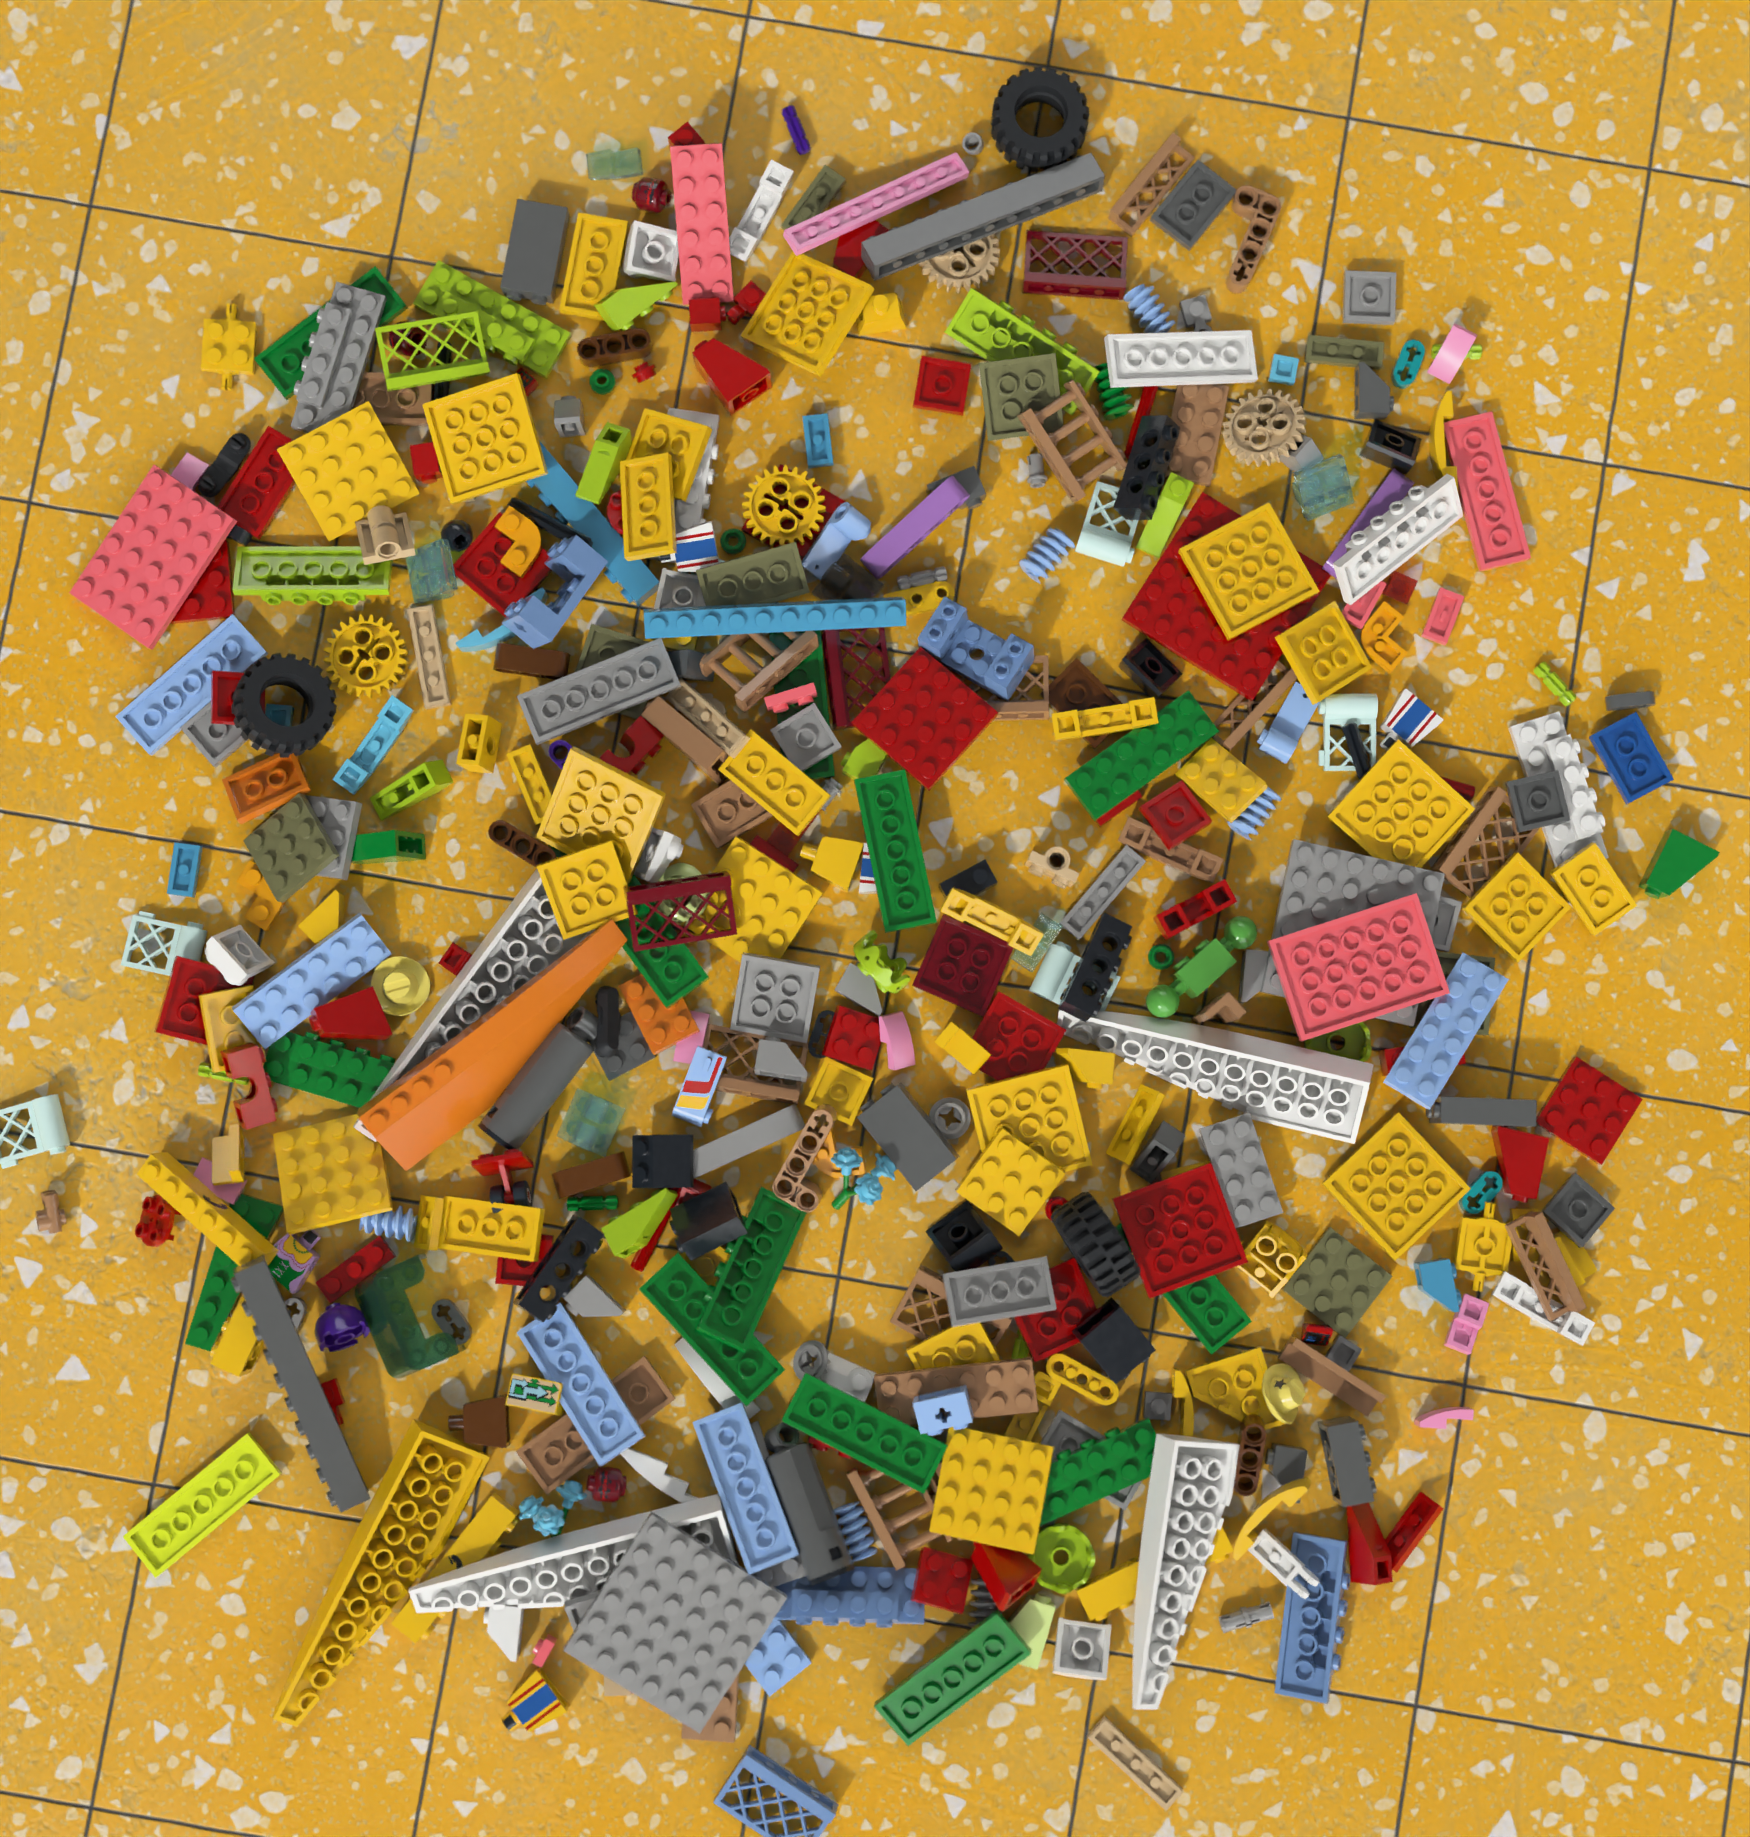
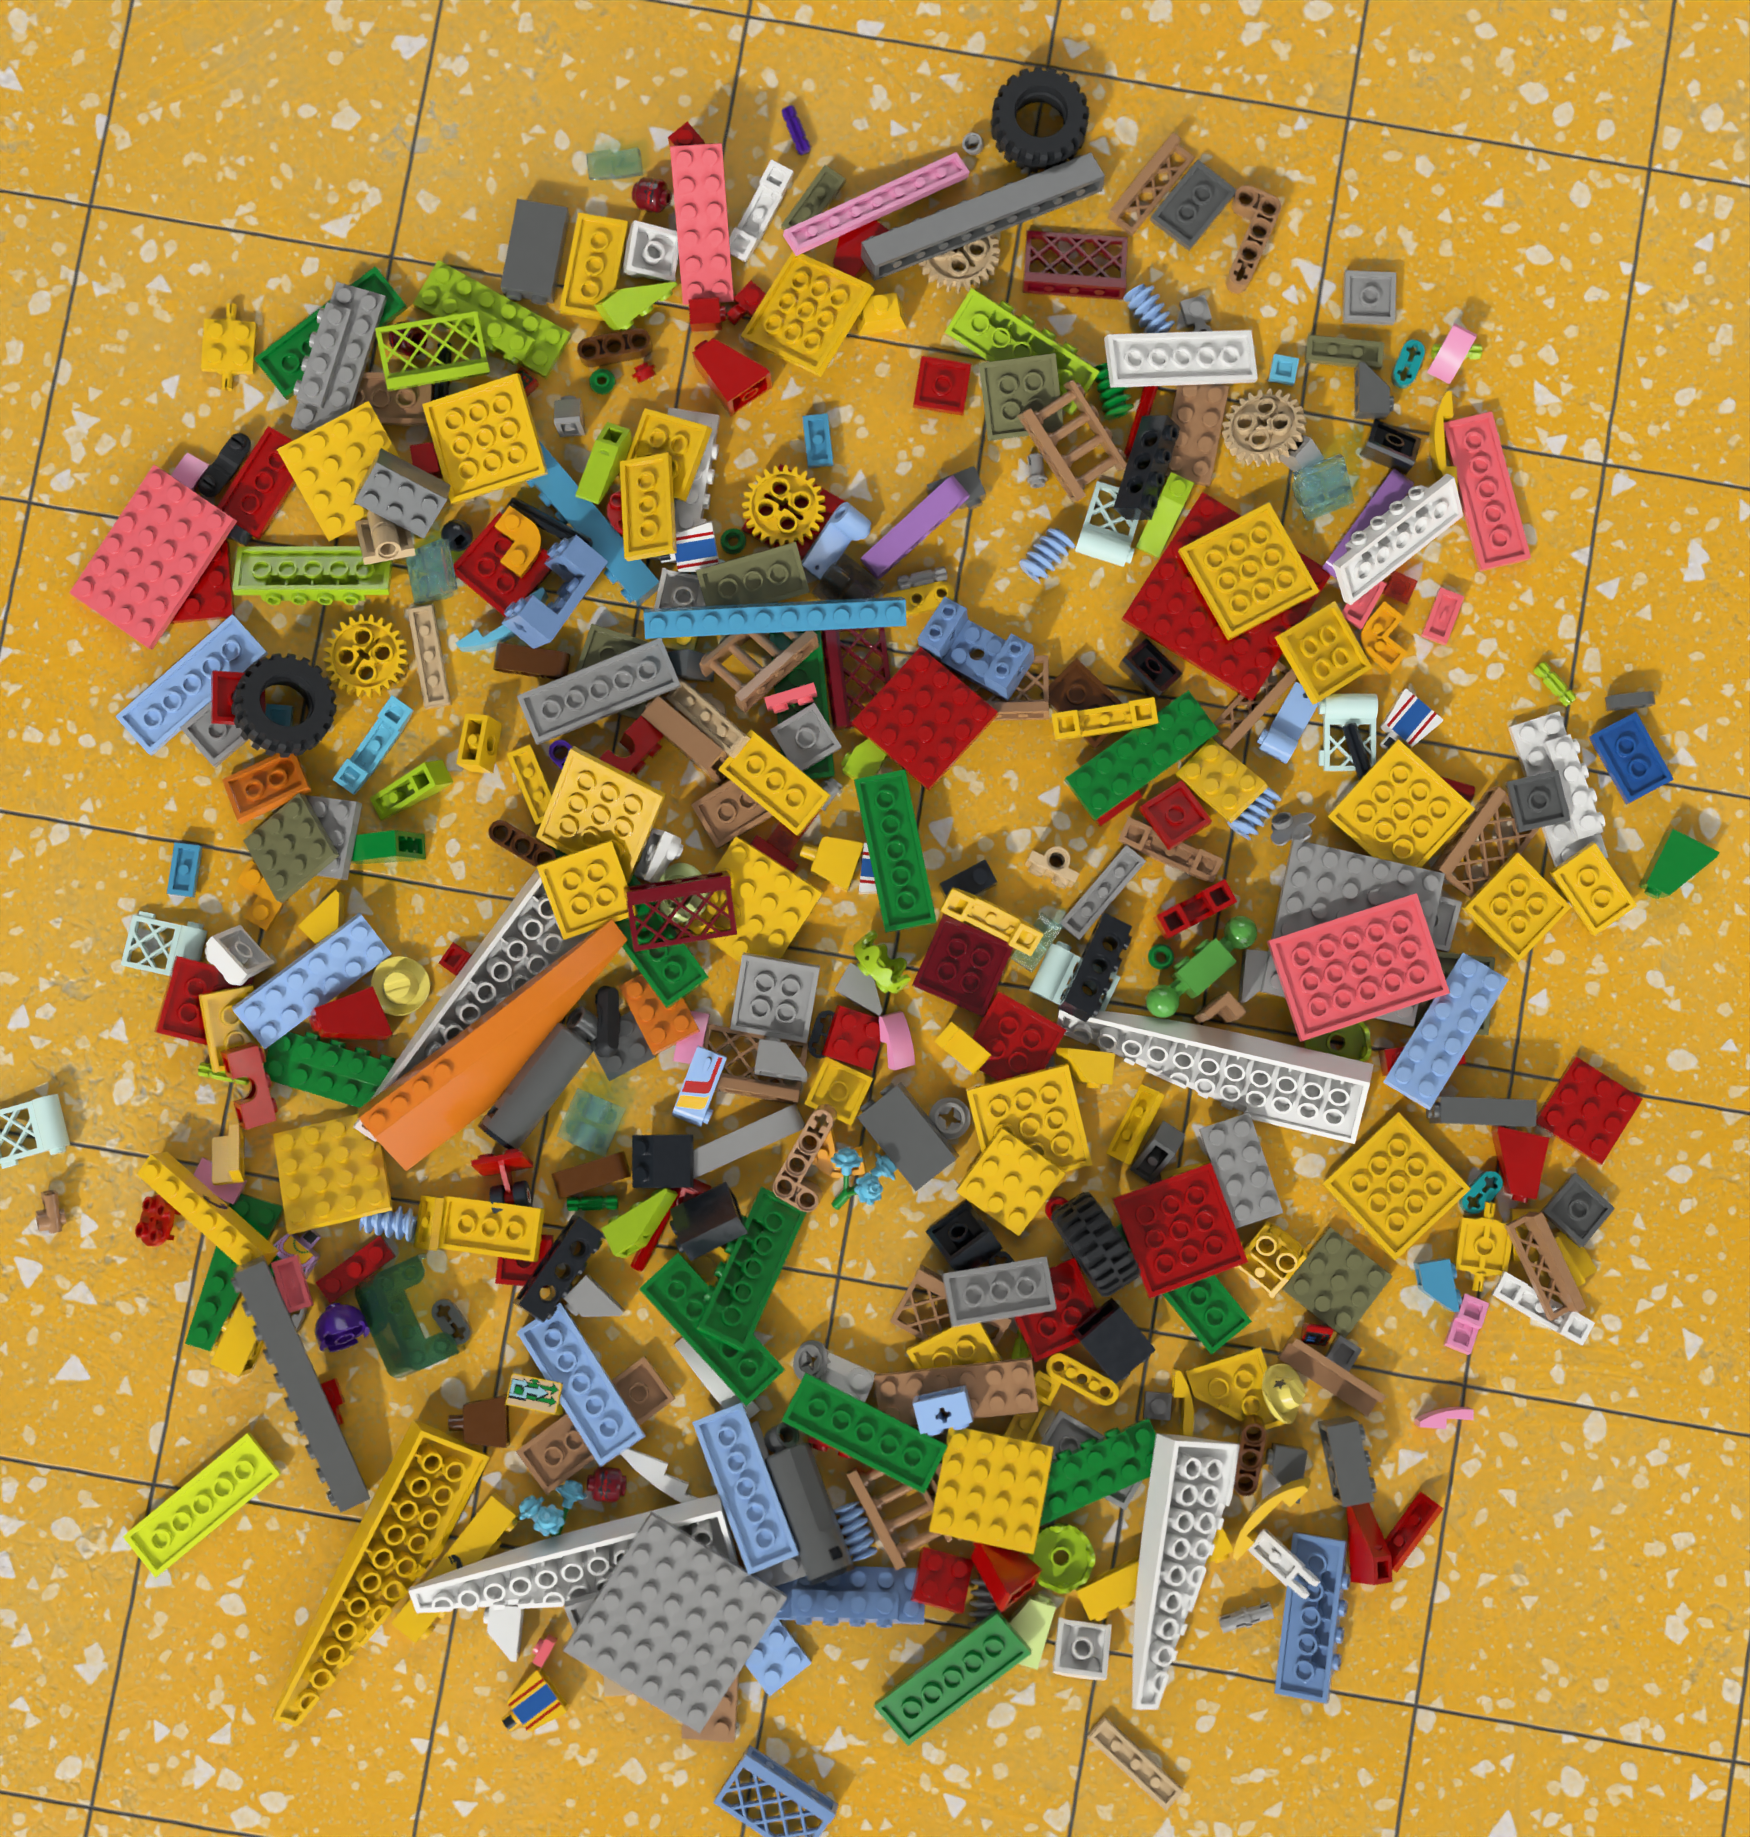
none -> coral plate [271,1254,313,1313]
none -> brick [354,448,451,539]
none -> light grey plate [1271,812,1316,846]

